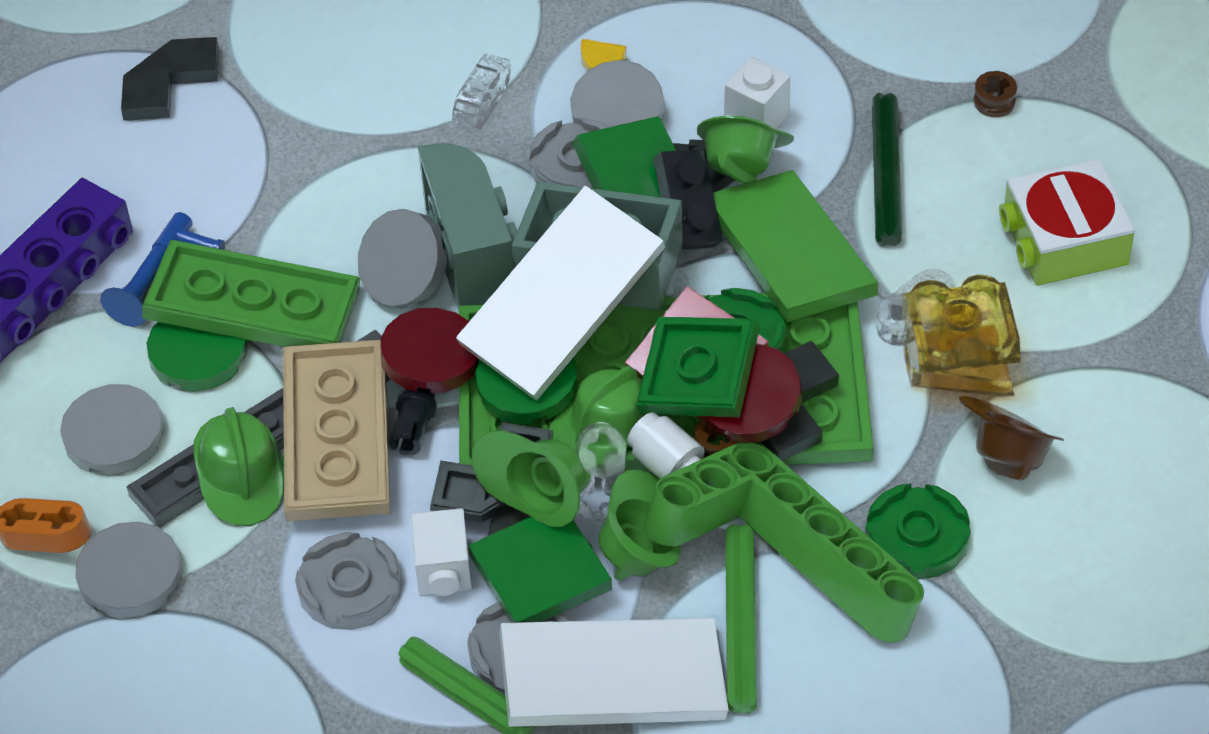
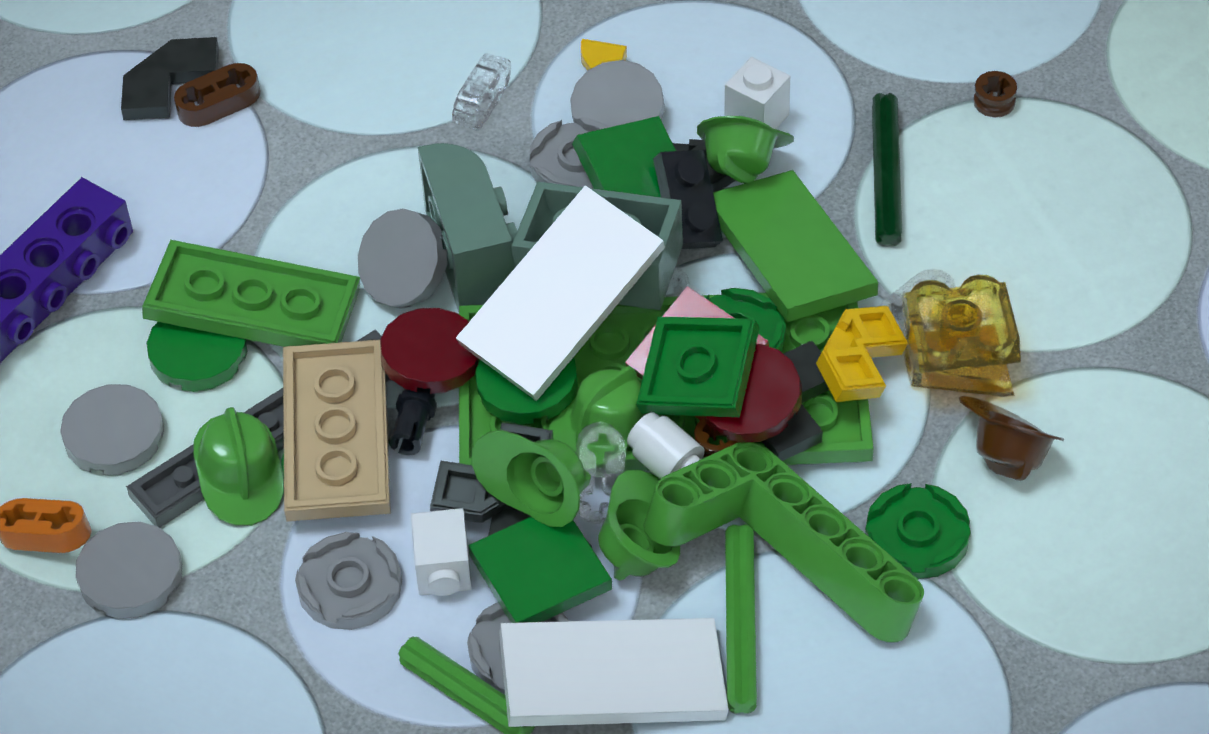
blue piece [100,212,225,327] -> none
piece [999,159,1135,286] -> none
none -> reddish brown beam [174,63,260,127]
none -> yellow tile [816,306,908,402]

